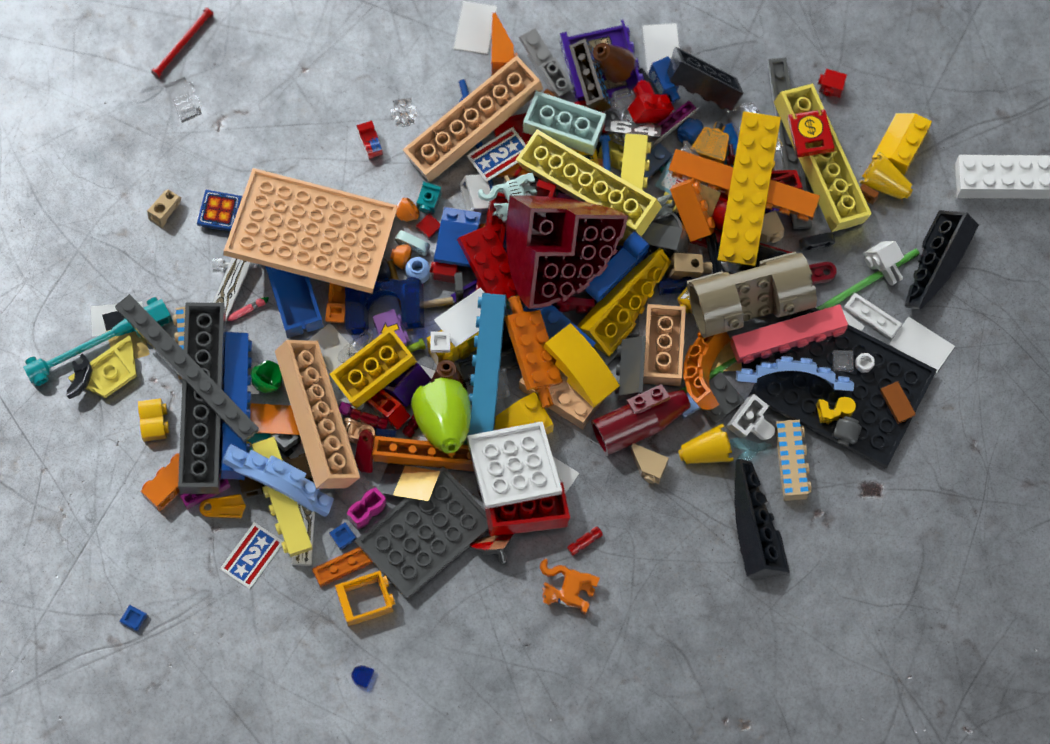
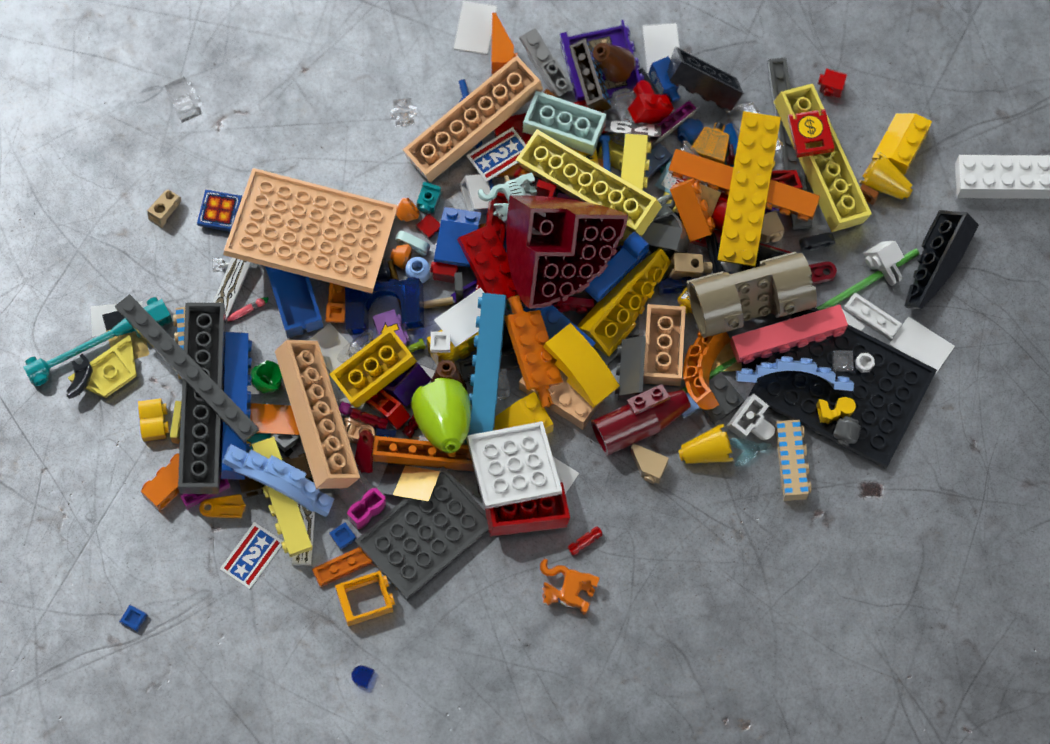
red bar [151,7,214,78] -> none
red leg [356,120,383,159] -> none
shield [470,533,516,564] -> none
black wedge [734,459,790,579] -> none
dark orange tile [880,381,916,424] -> none
none -> light yellow tile [170,401,181,444]

